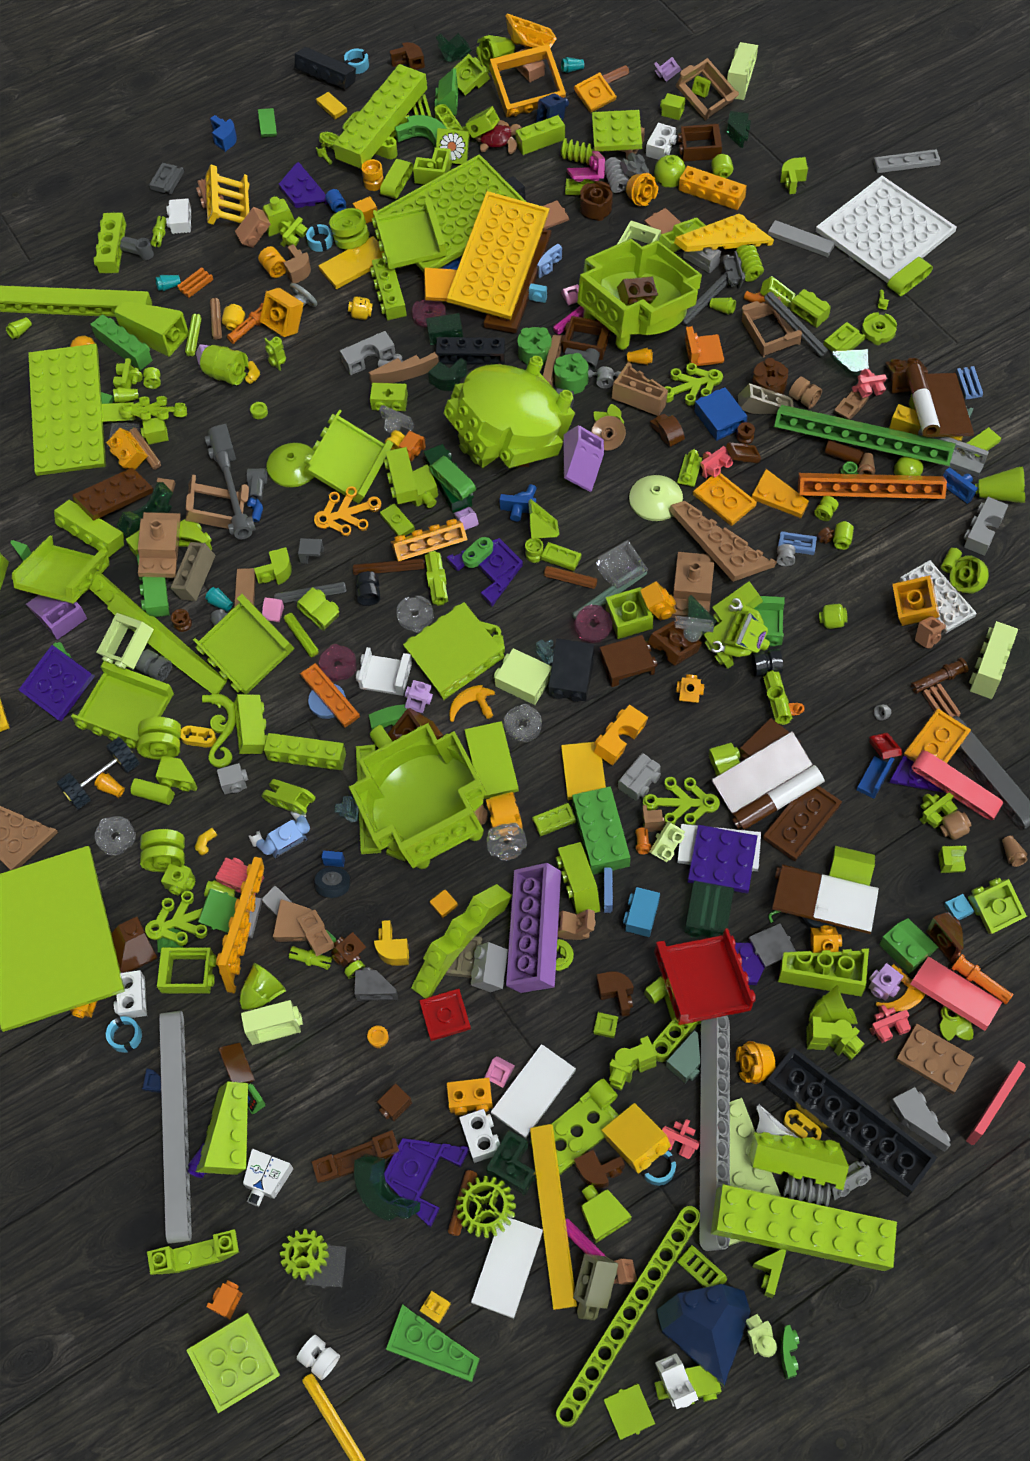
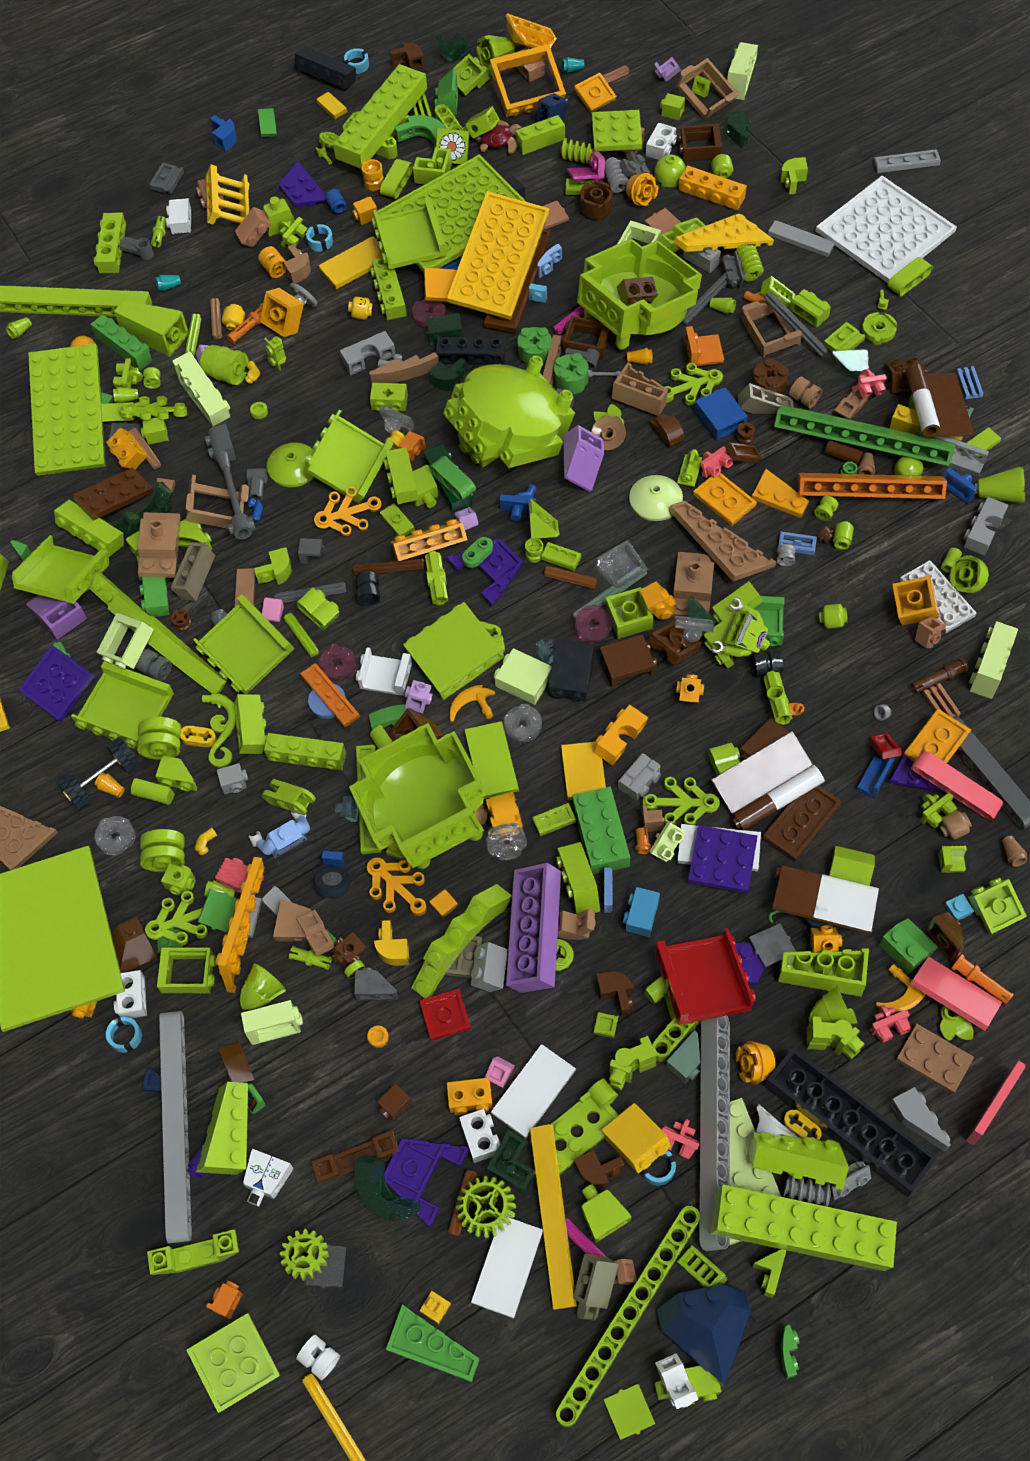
orange tile [177,268,213,298] -> none
teal cone [205,587,233,612] -> none
lime wheel [329,208,370,249] -> none
clear plate [397,596,434,632] -> none
bright pink slope [561,284,579,306] -> none
light grey wheel [597,367,614,388] -> none
clear green brick [685,881,734,938] -> none
yellowish green hips [746,1314,777,1357] -> none
lavender brick [869,963,904,1001] -> none
none -> yellowish green wedge [172,352,230,426]
none -> light orange plant [367,858,427,916]

